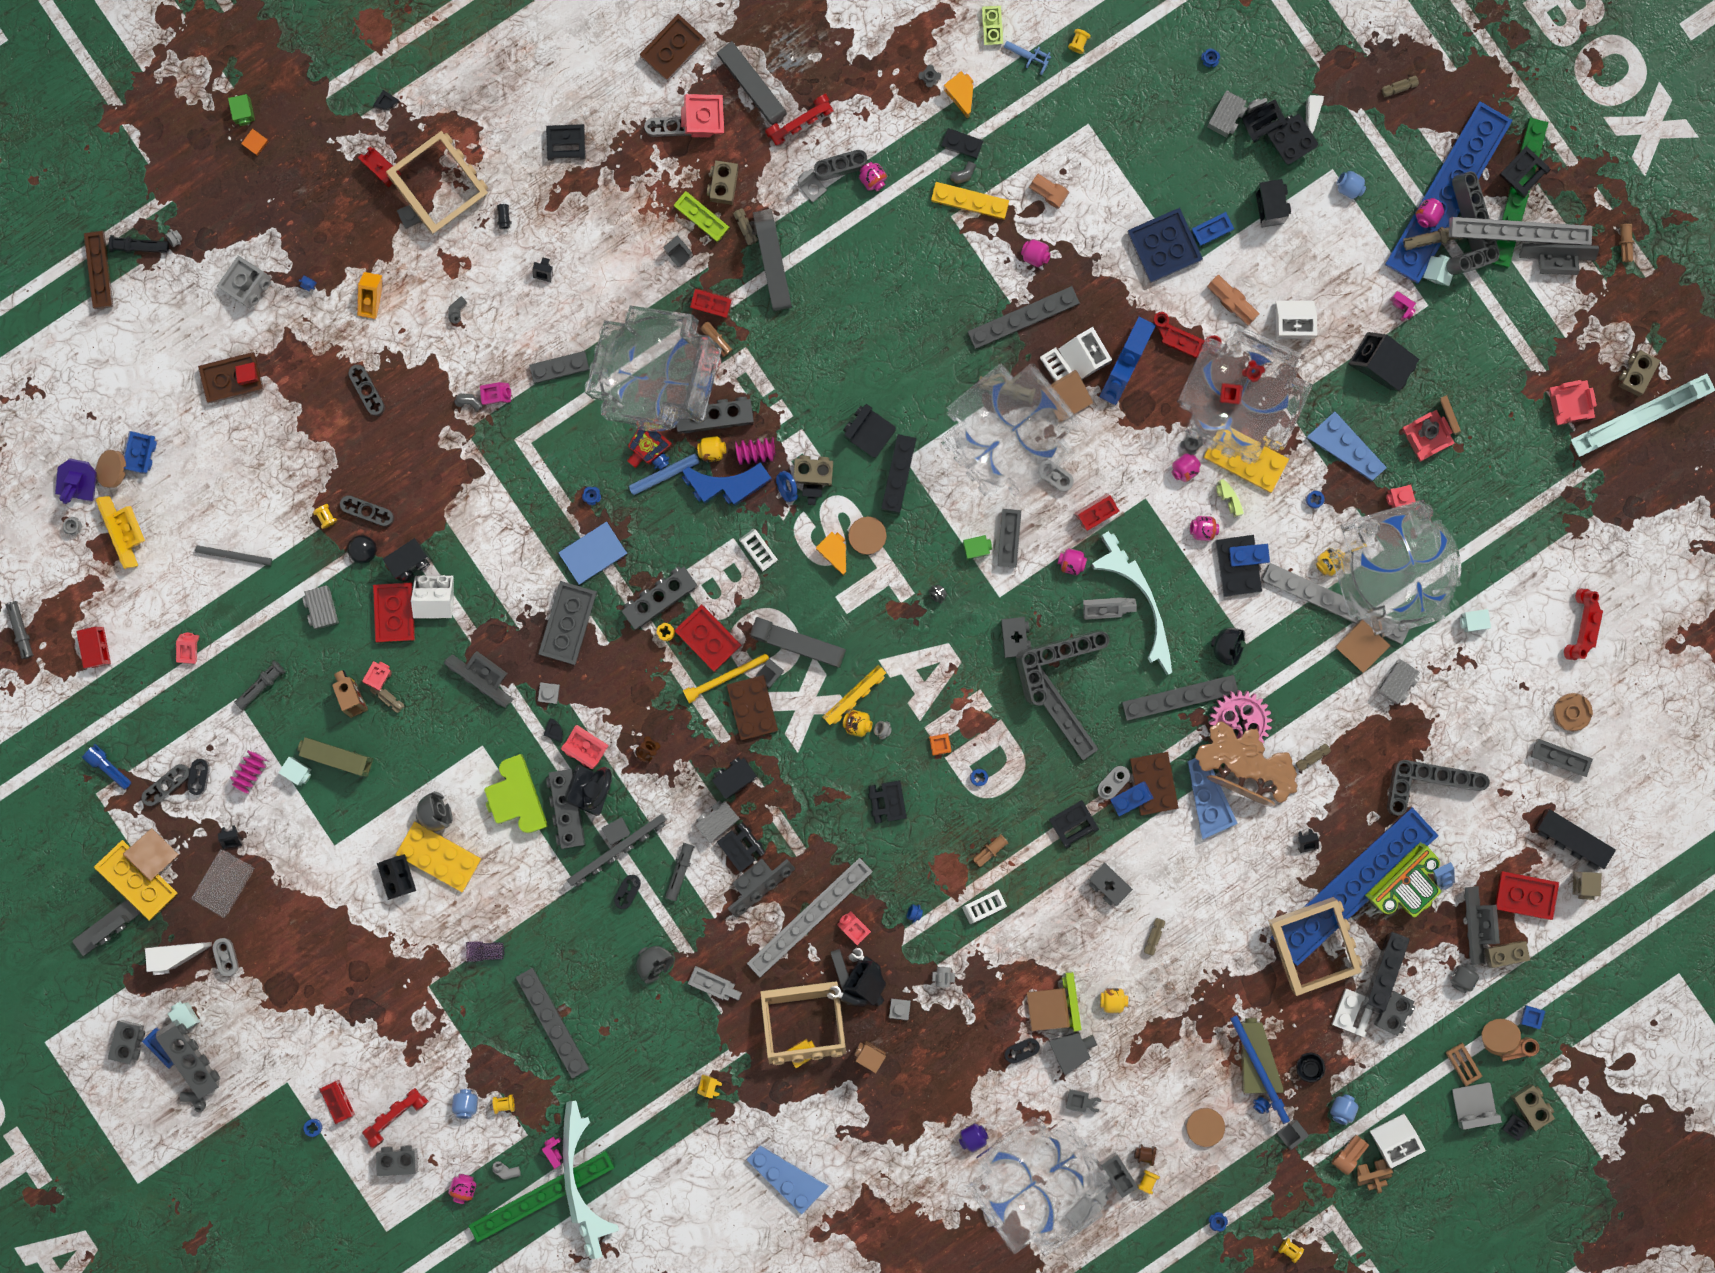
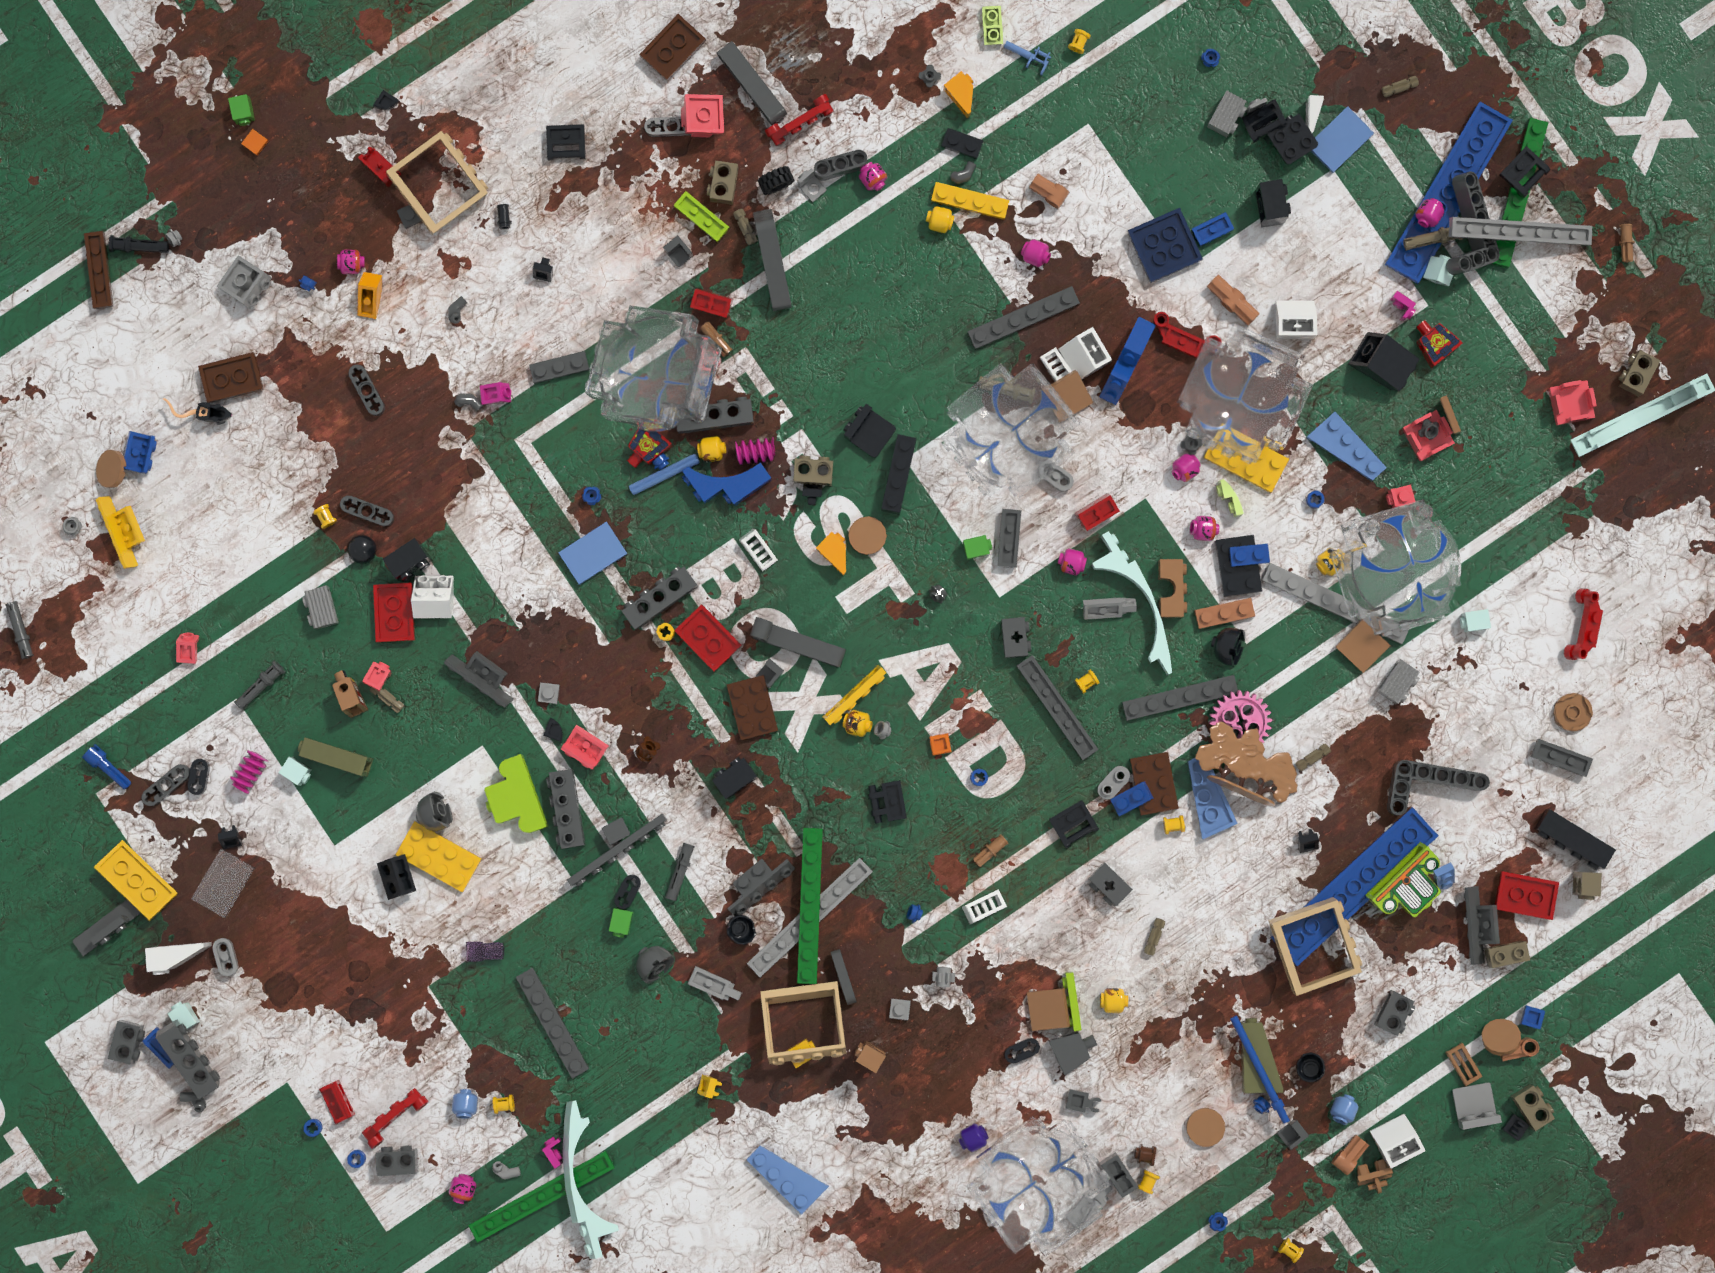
dark purple piece [55,458,97,504] -> none
red hinge [76,626,111,669] -> none
medium nougat tile [123,828,179,882] -> none
dark grey bar [195,545,272,566] -> none
red slope [235,362,259,385] -> none
dark grey plate [538,581,597,665] -> none
black tile [564,765,612,816] -> none
yellow piece [683,654,769,704] -> none
light grey brick [695,801,740,843] -> none
black plate [717,822,766,872] -> none
blue piece [776,471,798,502] -> none
black torso [827,948,886,1007] -> none
coral bracket [837,911,871,945] -> none
dark grey beam [1016,631,1109,706] -> none
red slope [1220,383,1243,405] -> none
red plate [1242,360,1265,382] -> none
white plate [1332,988,1373,1037] -> none
medium blue head [1336,171,1366,199] -> none
black brick [1362,932,1410,1013] -> none
dark grey head [1450,963,1479,993] -> none
dark grey bracket [1519,243,1599,275] -> none
none -> black animal [163,398,232,425]
none -> dark pink head [337,250,364,274]
none -> blue bush [347,1150,366,1168]
none -> bright green brick [609,908,634,938]
none -> black hair [726,915,756,945]
none -> black tyre [757,166,795,195]
none -> green plate [797,828,823,984]
none -> yellow head [925,206,955,233]
none -> yellow bush [1075,669,1100,694]
none -> medium nougat arch [1158,559,1187,618]
none -> yellow bush [1163,815,1185,834]
none -> nougat plate [1194,598,1255,629]
none -> medium blue tile [1311,106,1374,173]
none -> torso [1416,320,1463,369]

